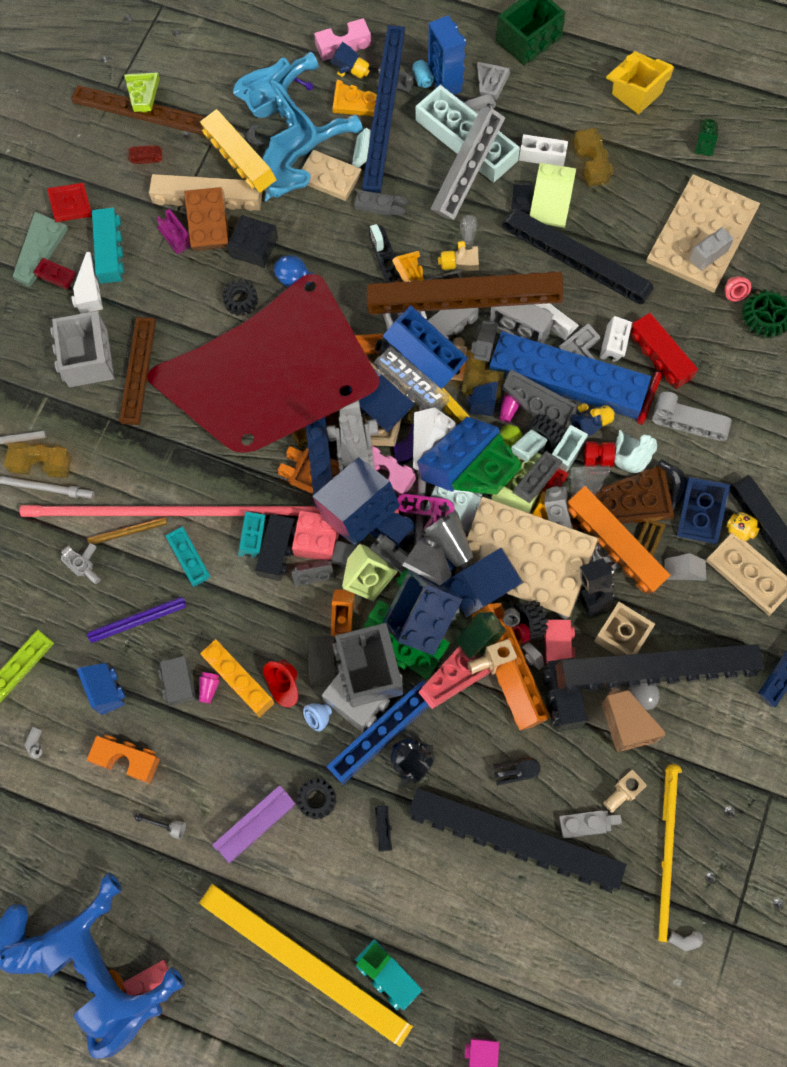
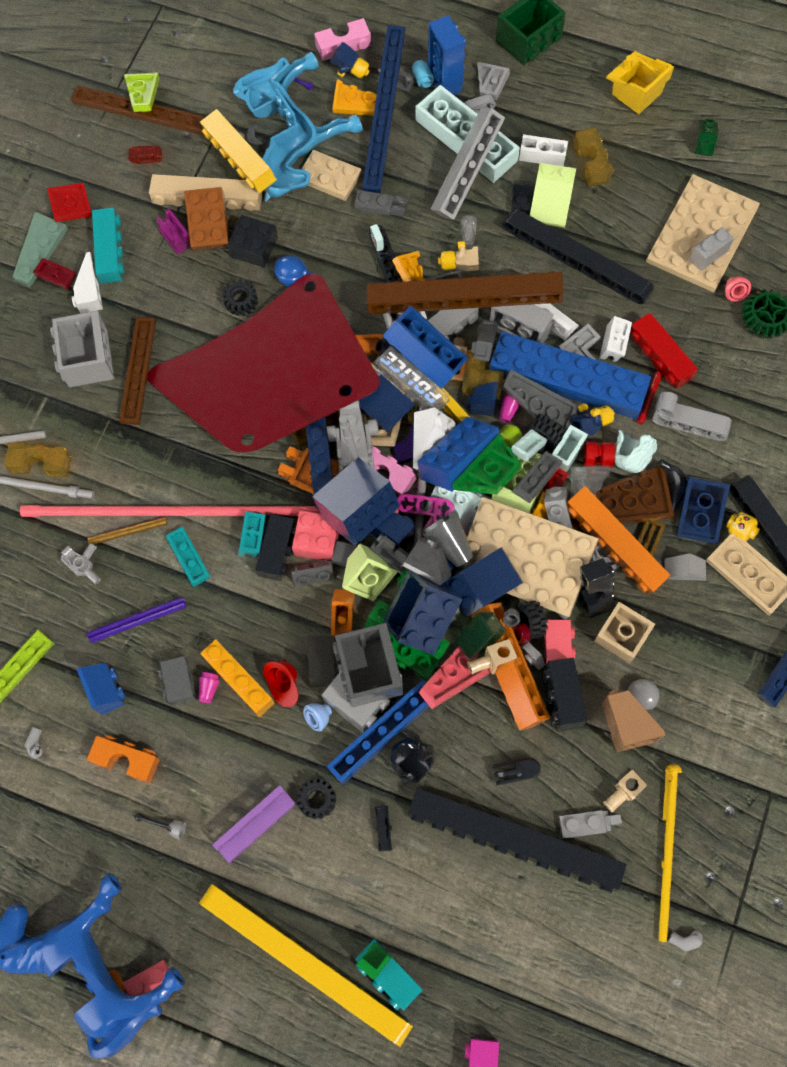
light aqua tile [352,128,371,168] -> none
black brick [555,644,765,693] -> none

